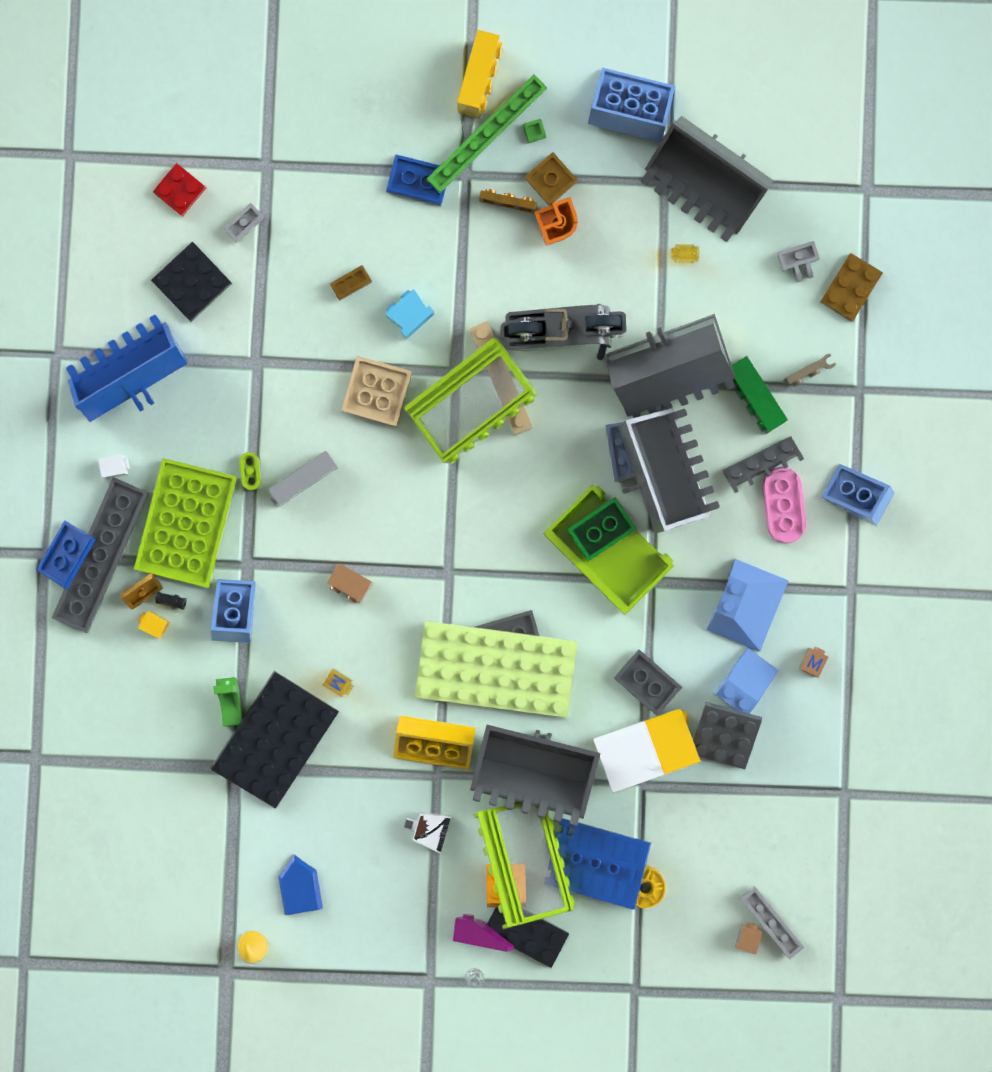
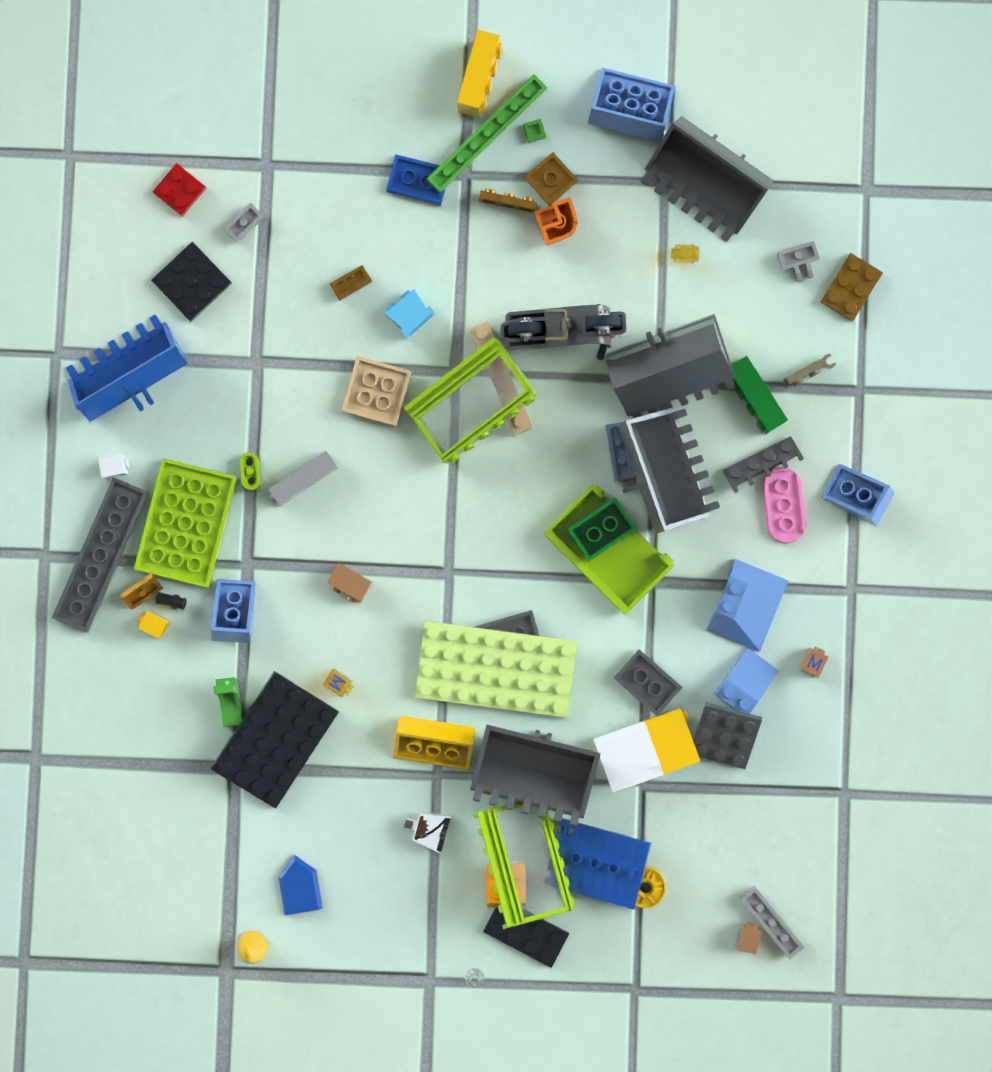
blue tile [36,520,96,589] -> none
magenta slope [453,914,514,952] -> none

